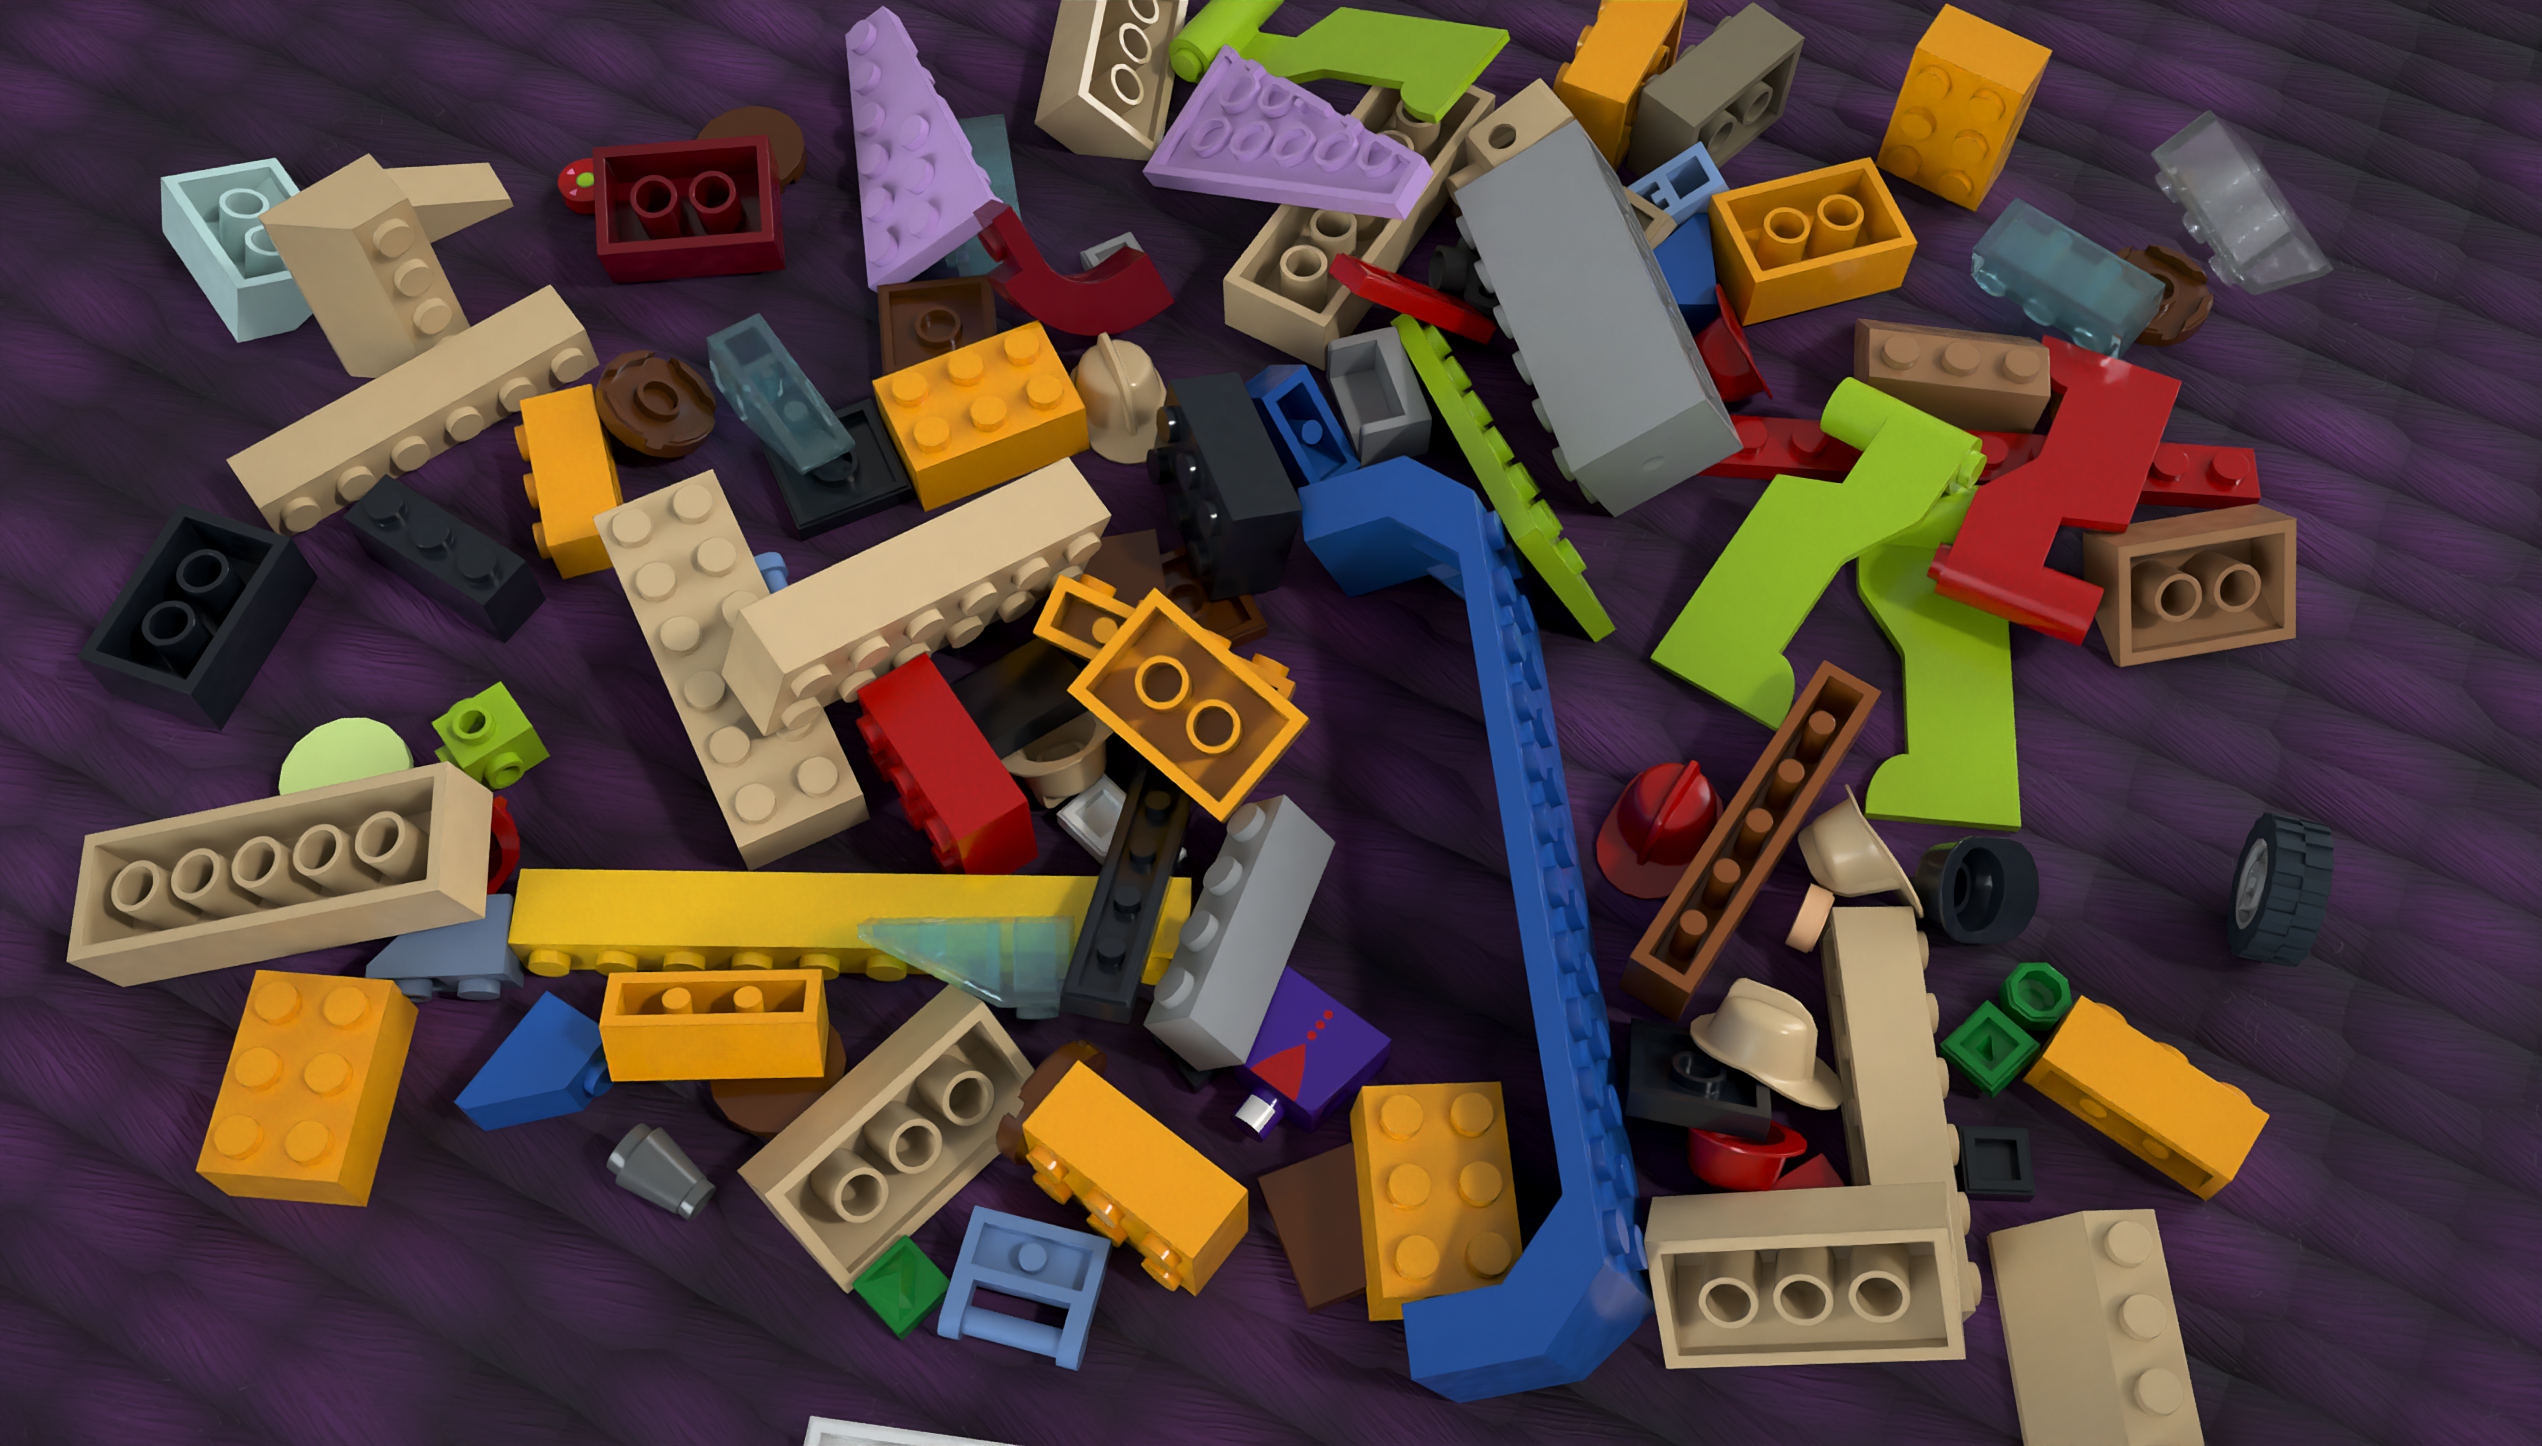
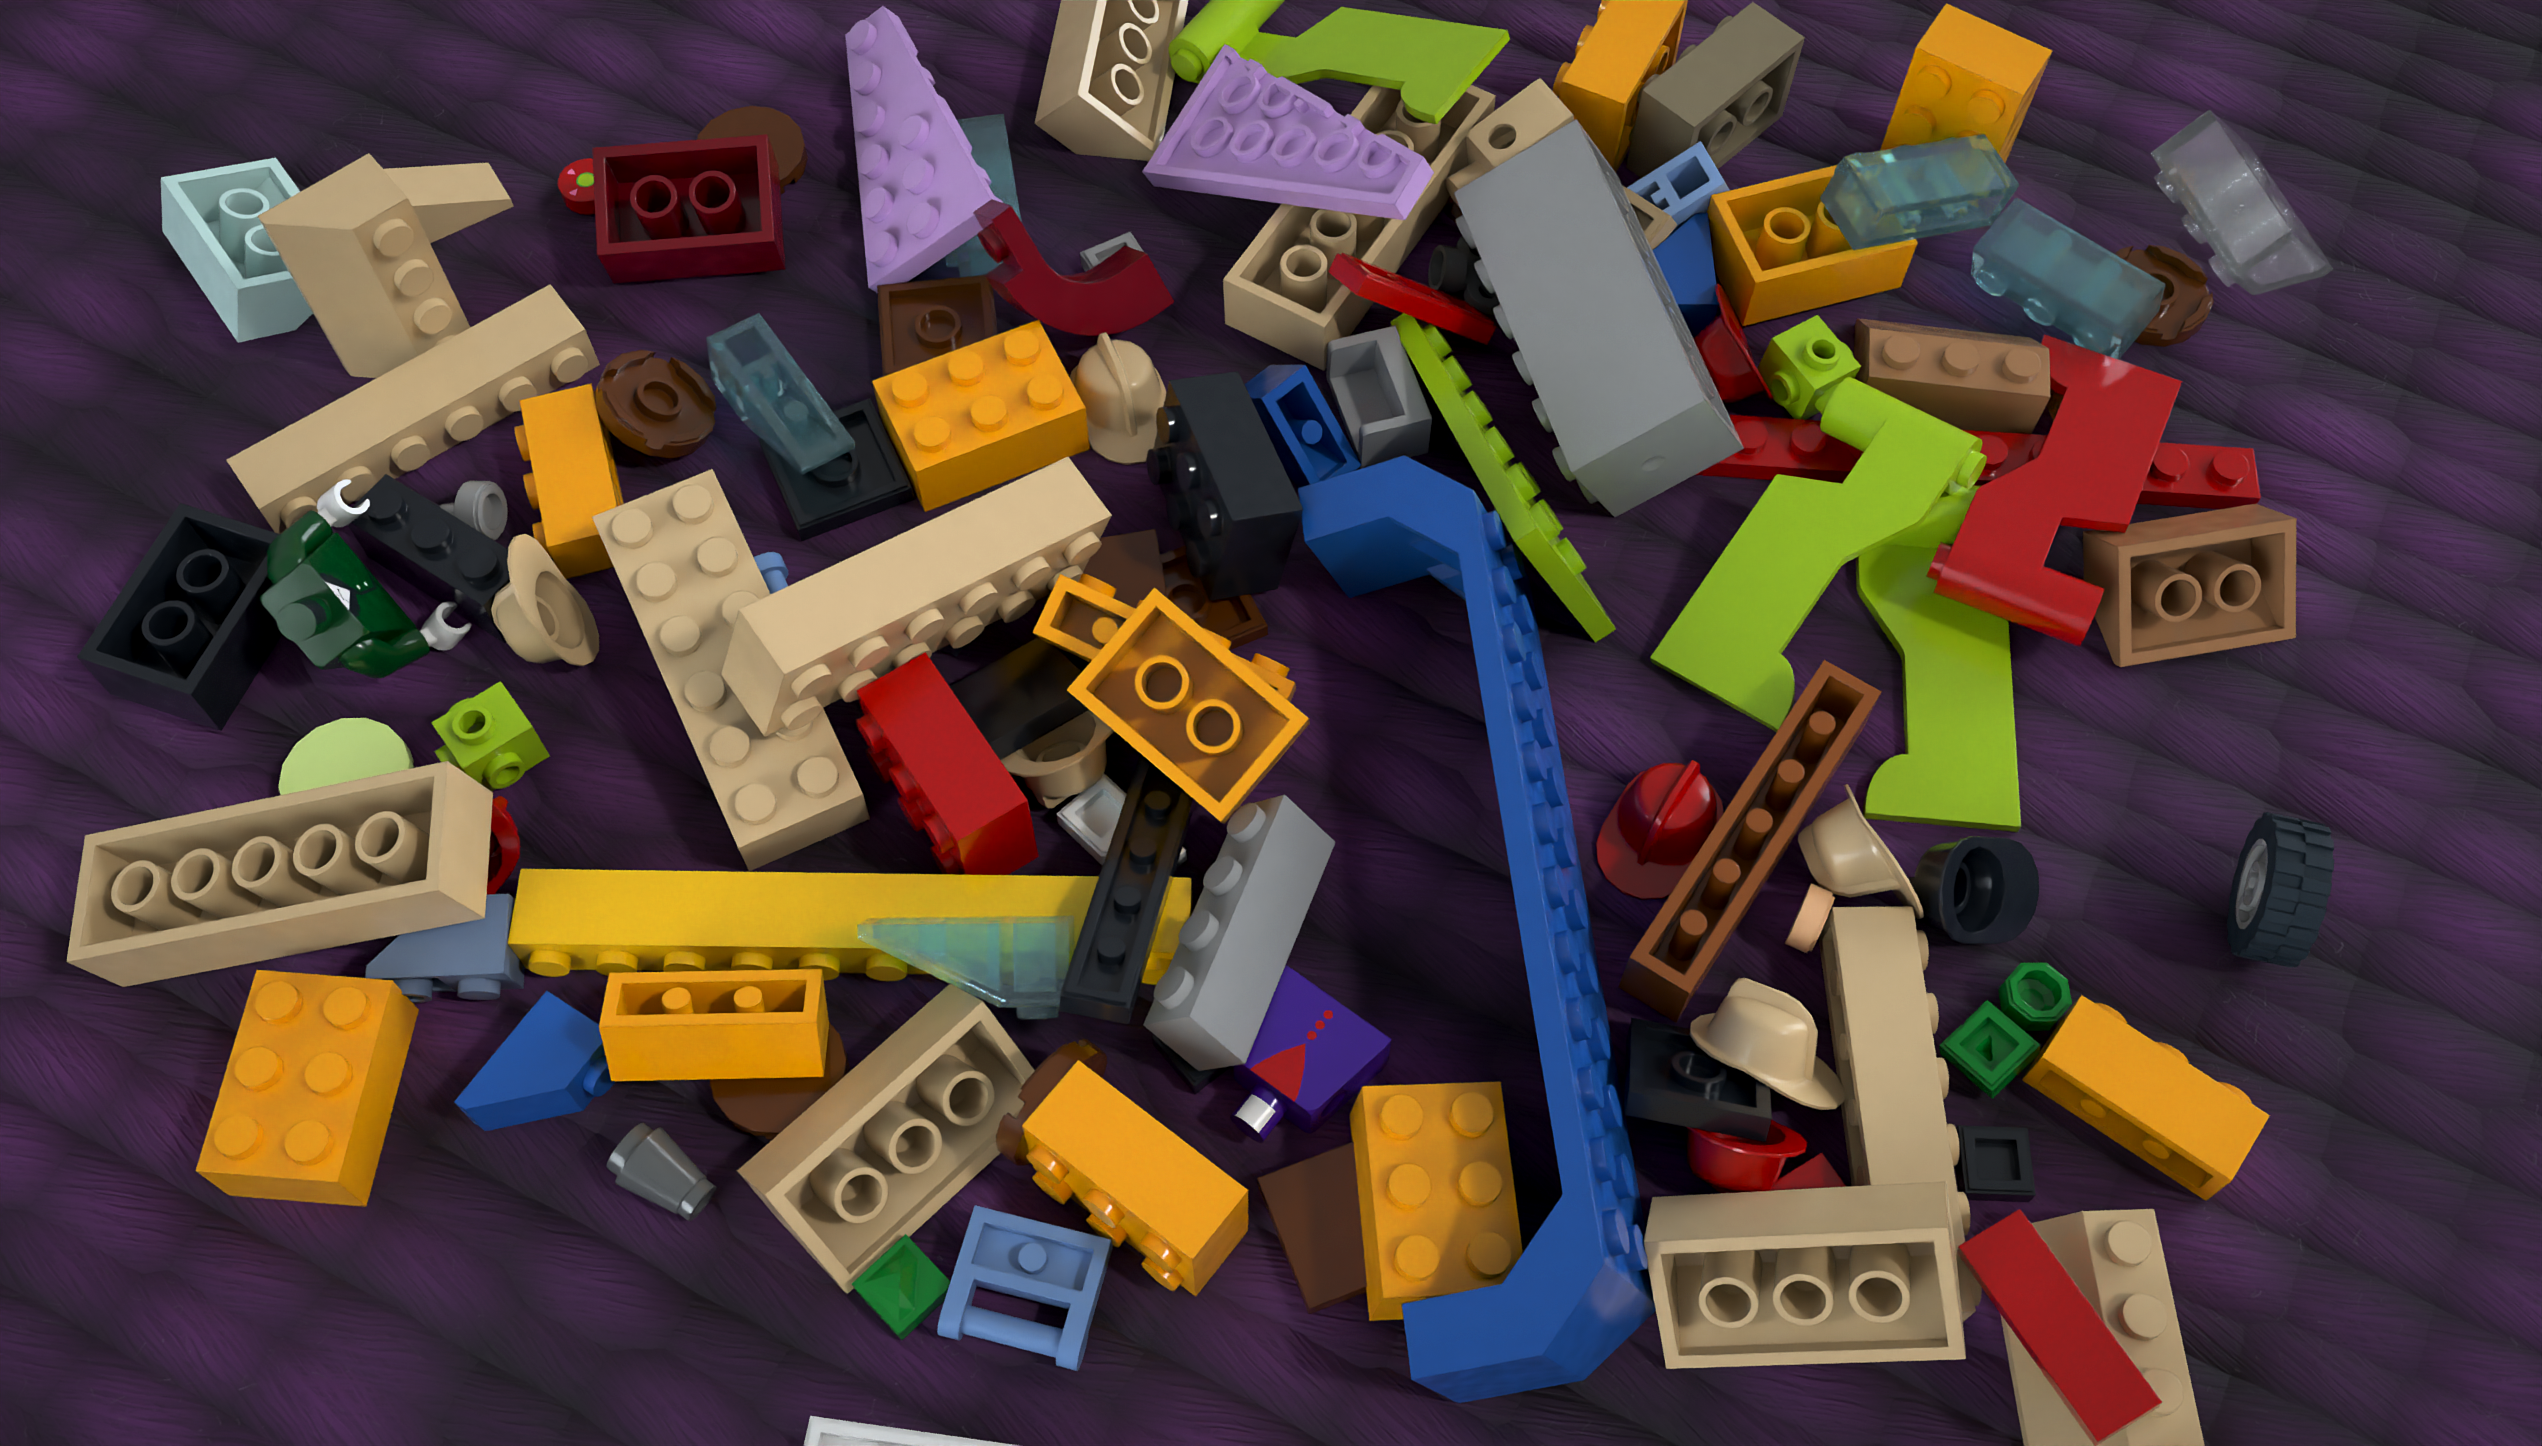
none -> dark green torso [260,479,472,679]
none -> light grey tile [439,480,508,540]
none -> tan piece [491,534,599,666]
none -> lime brick [1757,315,1861,420]
none -> clear light blue brick [1820,134,2020,250]
none -> red tile [1957,1209,2162,1446]

